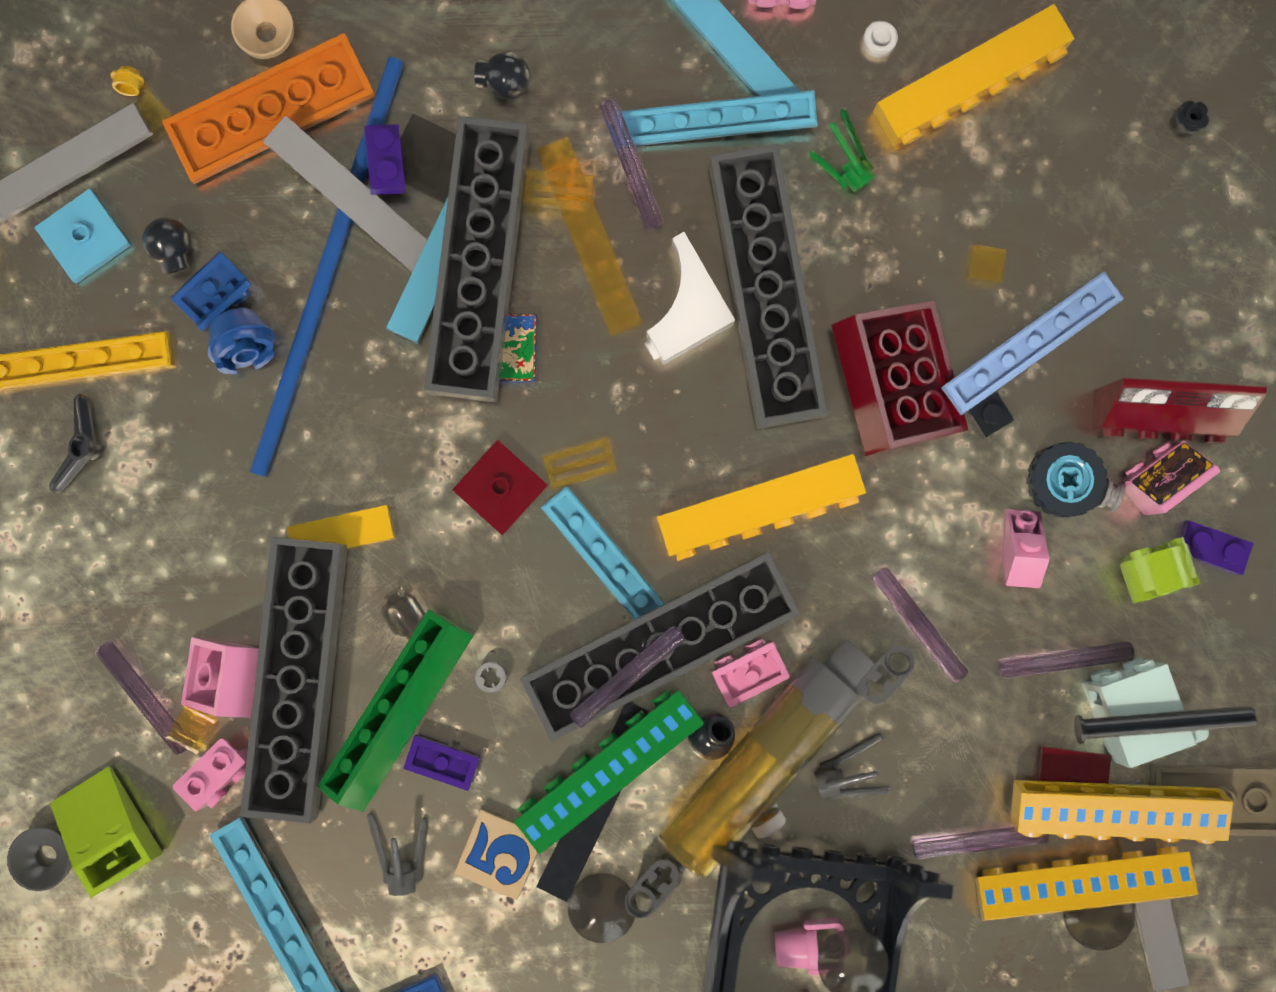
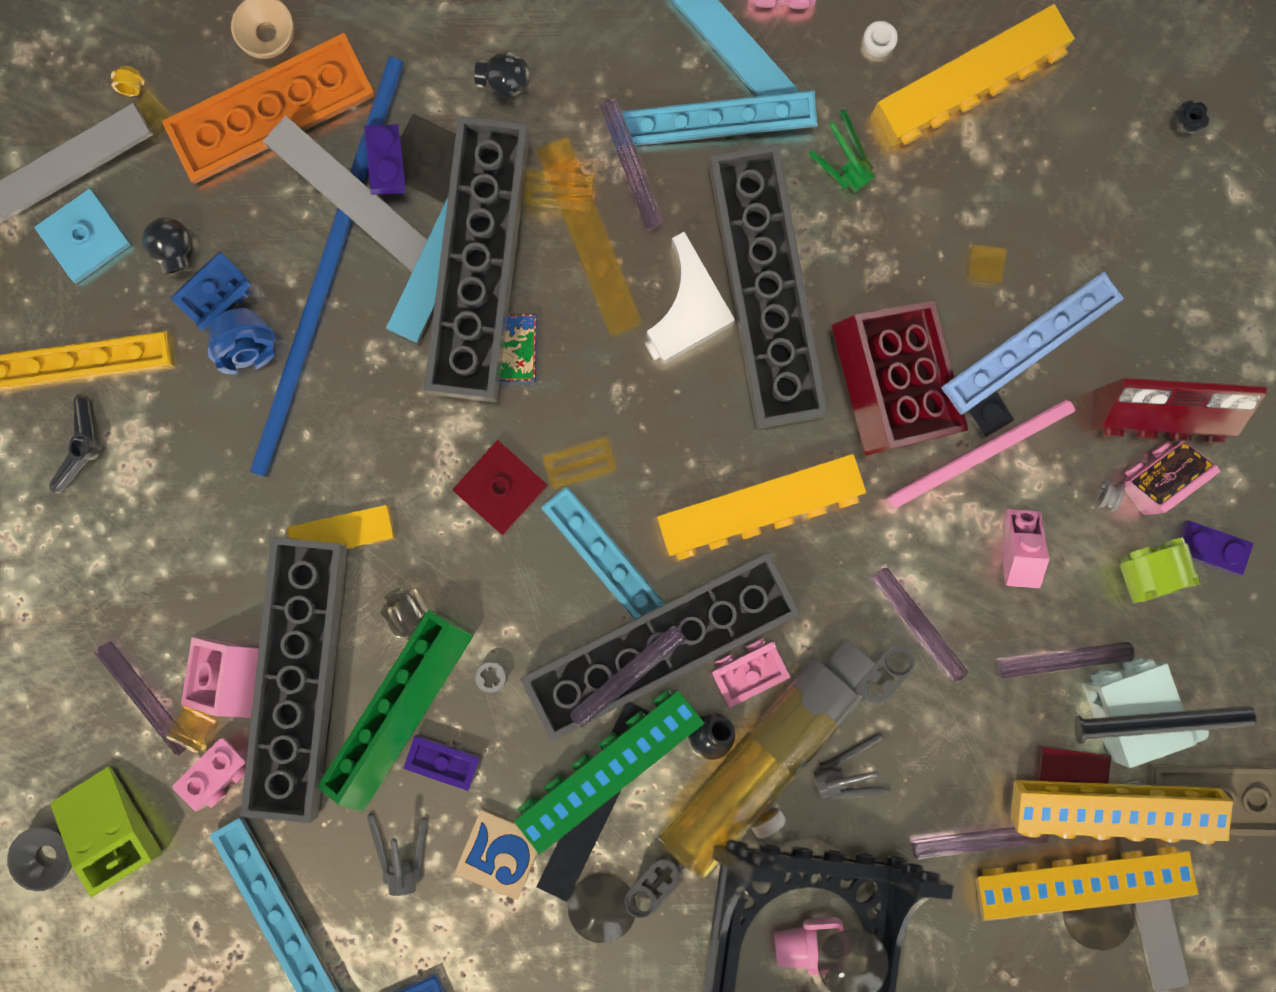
black wheel [1026,442,1108,518] -> none
none -> bright pink tile [884,400,1076,510]

